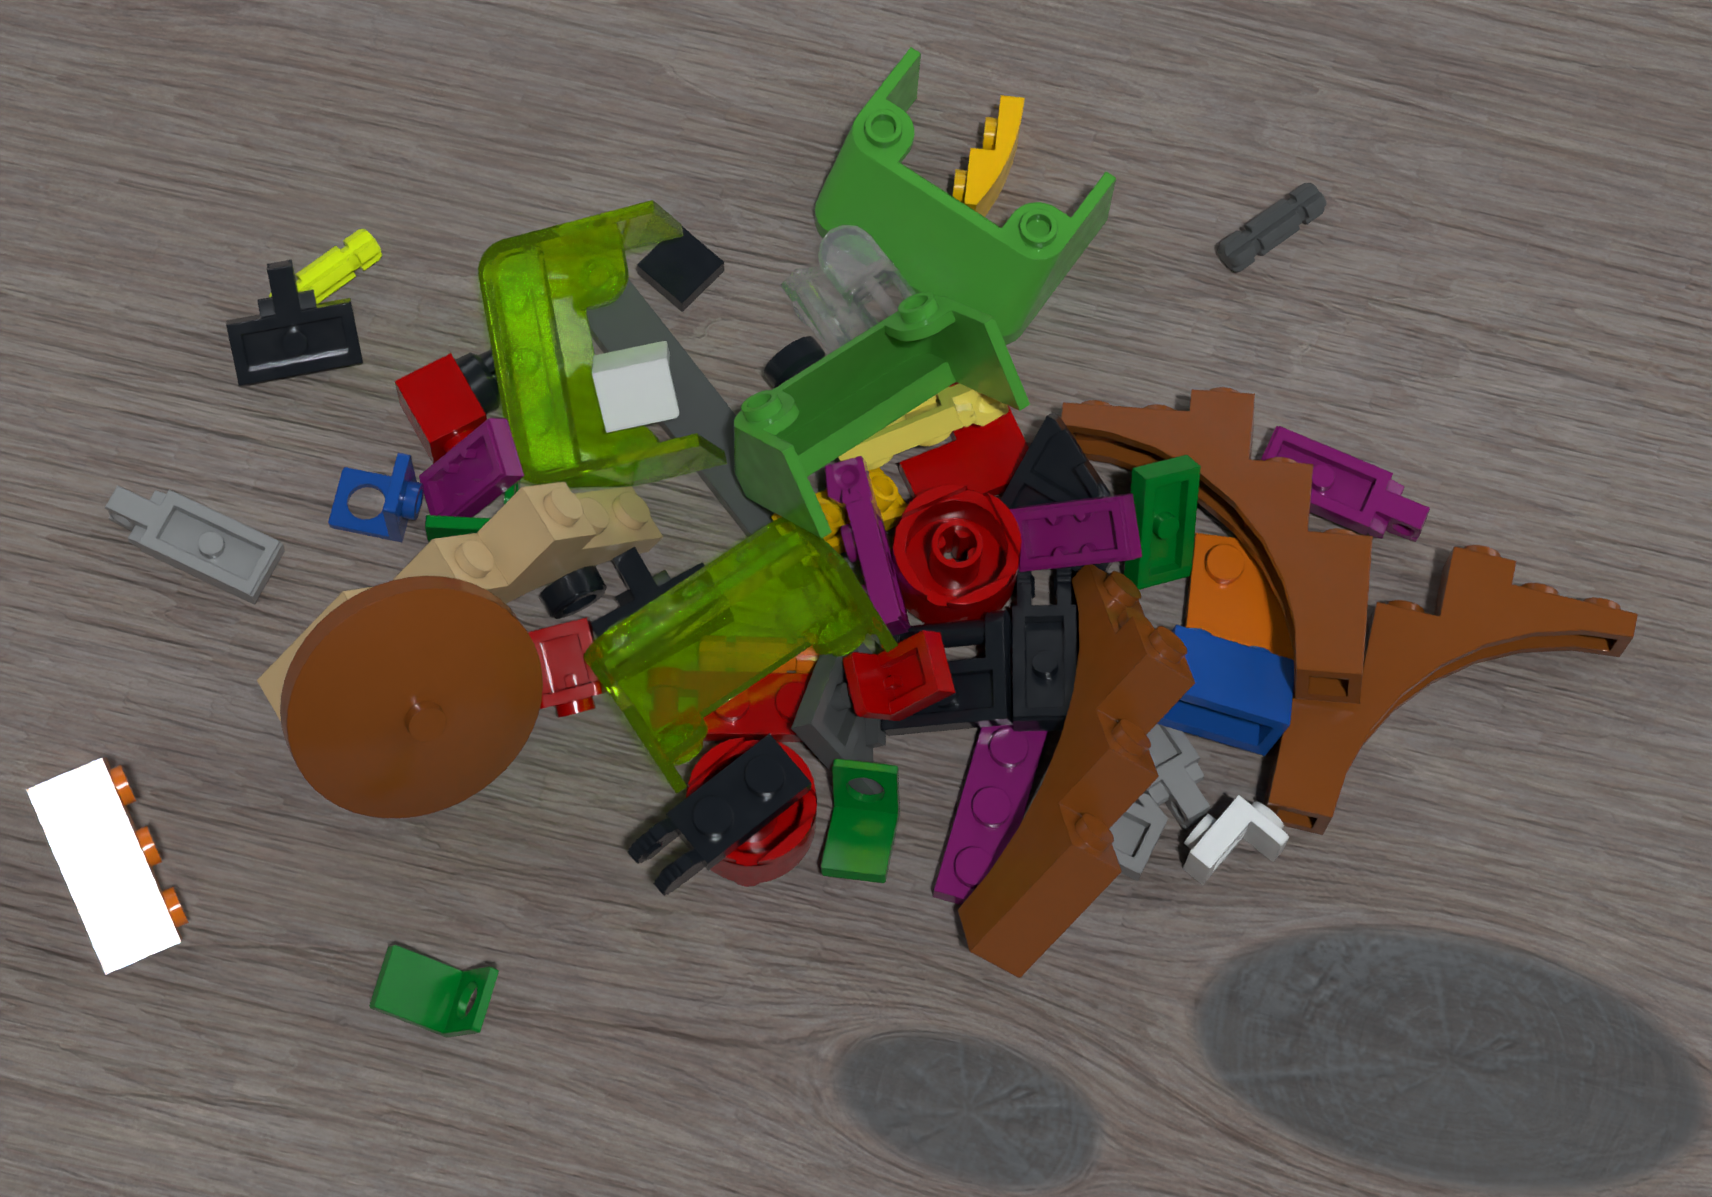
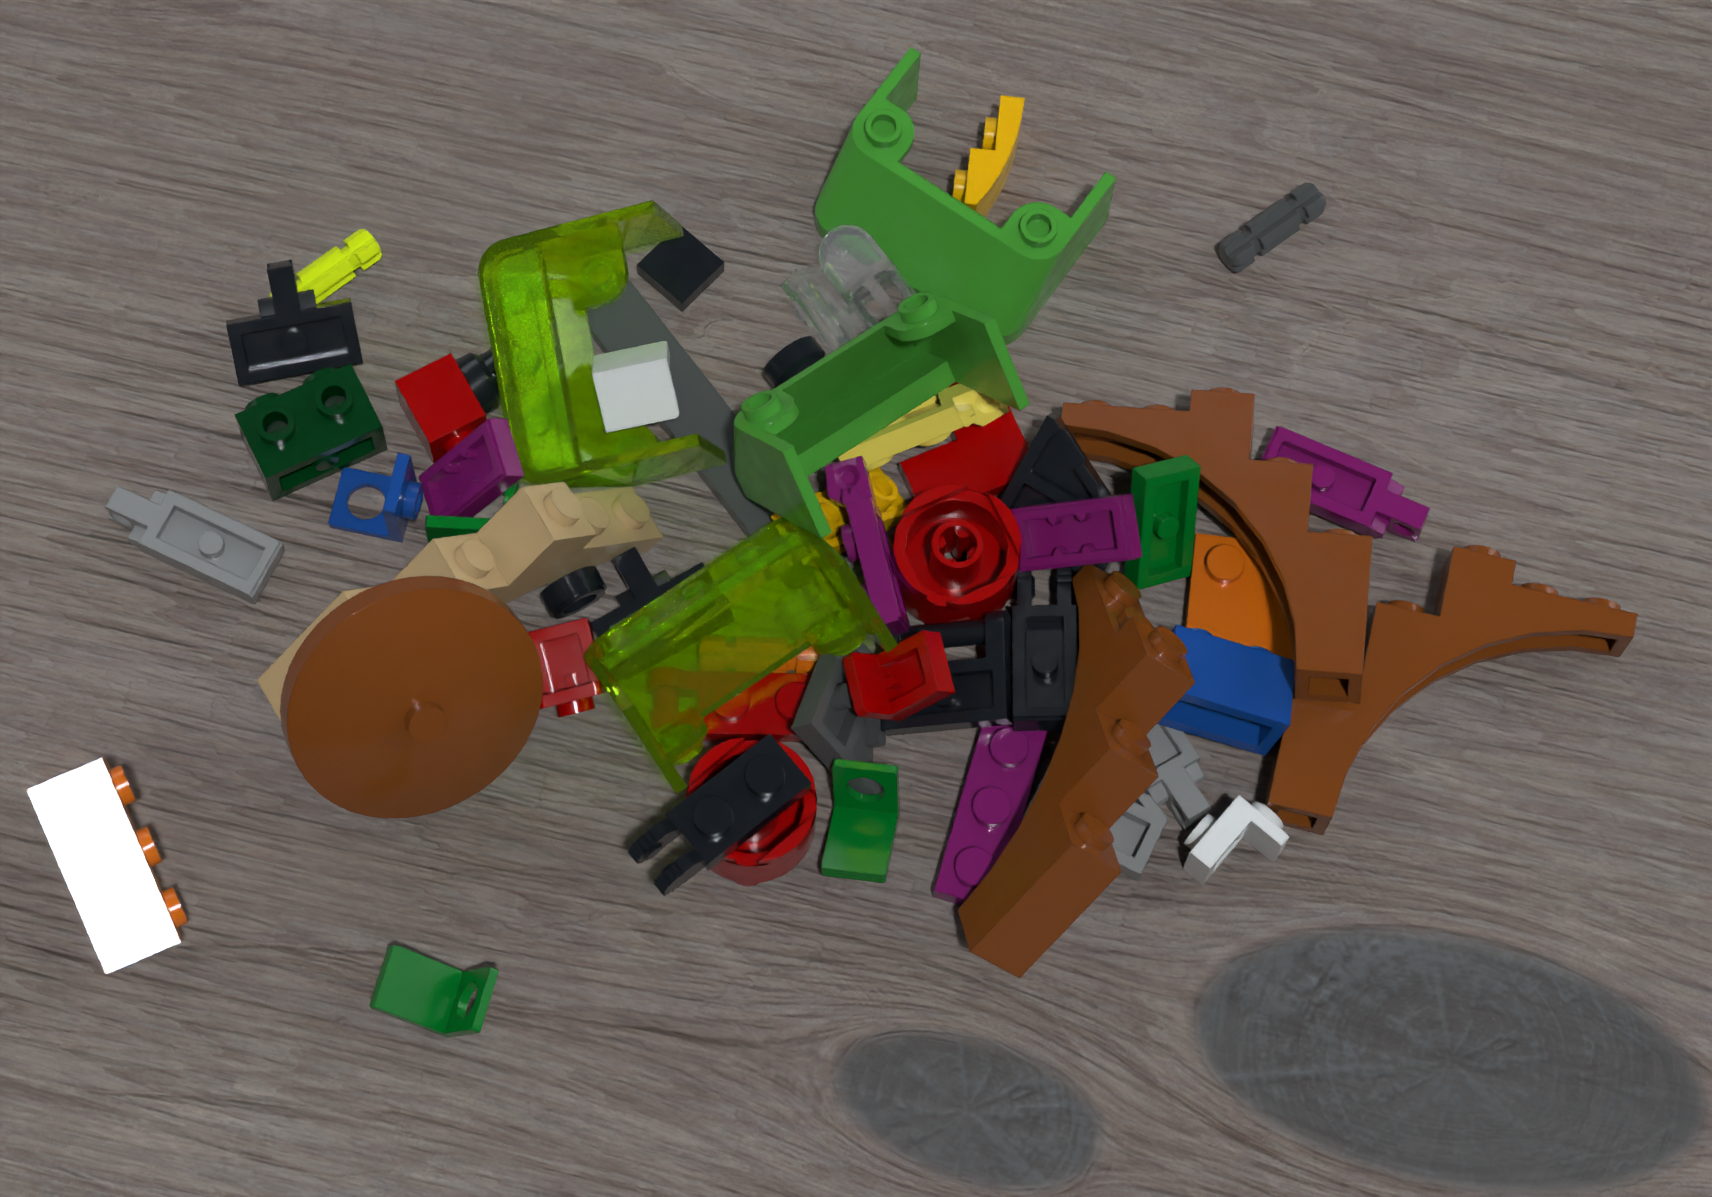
none -> dark green brick [235,363,388,501]

